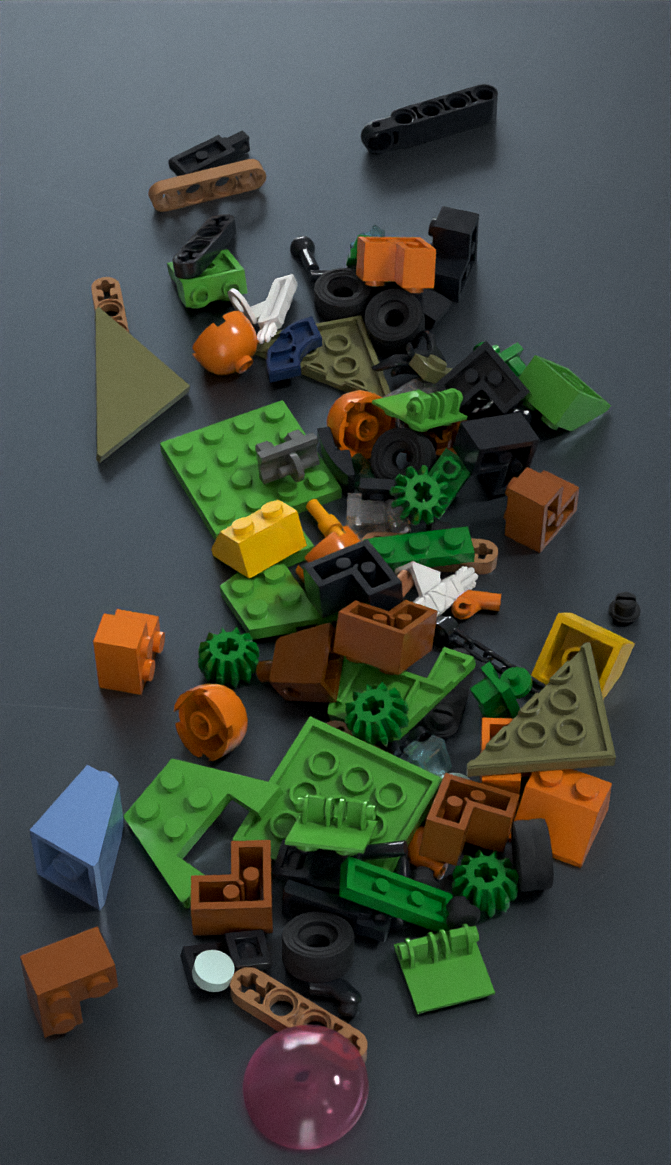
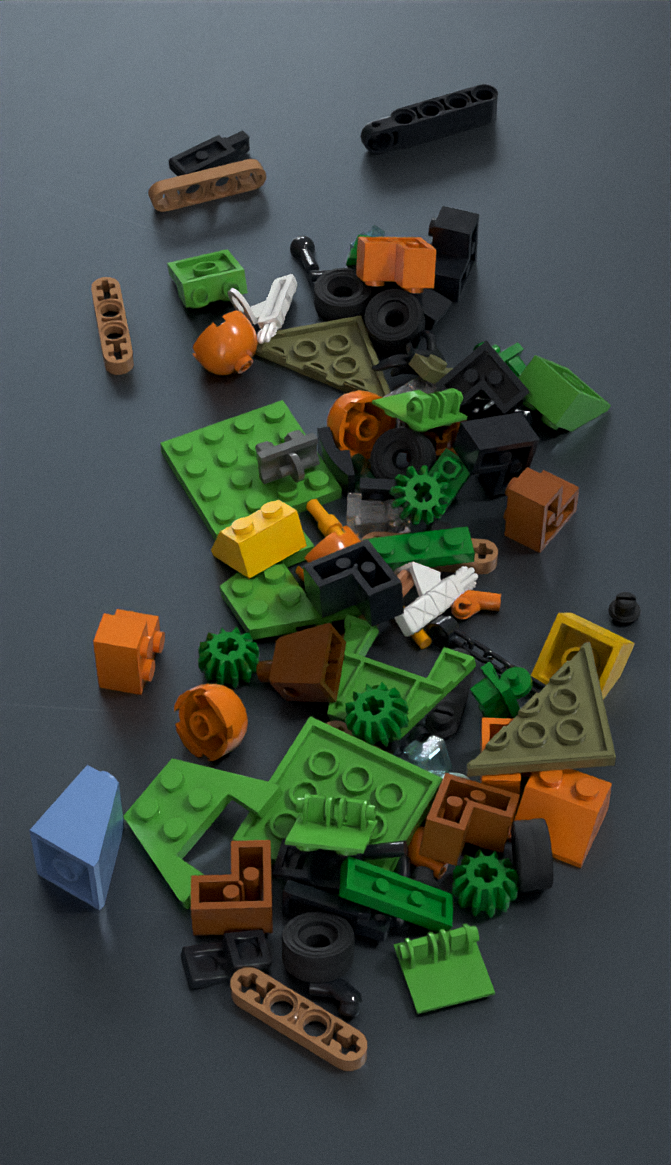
dark orange brick [20,926,118,1038] -> none
olive tile [94,307,190,463] -> none
black beam [172,214,236,279] -> none
light aqua tile [192,950,235,992] -> none
clear pink dish [243,1025,369,1149] -> none
dark blue tile [266,316,322,383] -> none
dark orange brick [333,600,438,675] -> none
black piece [446,896,481,930] -> none

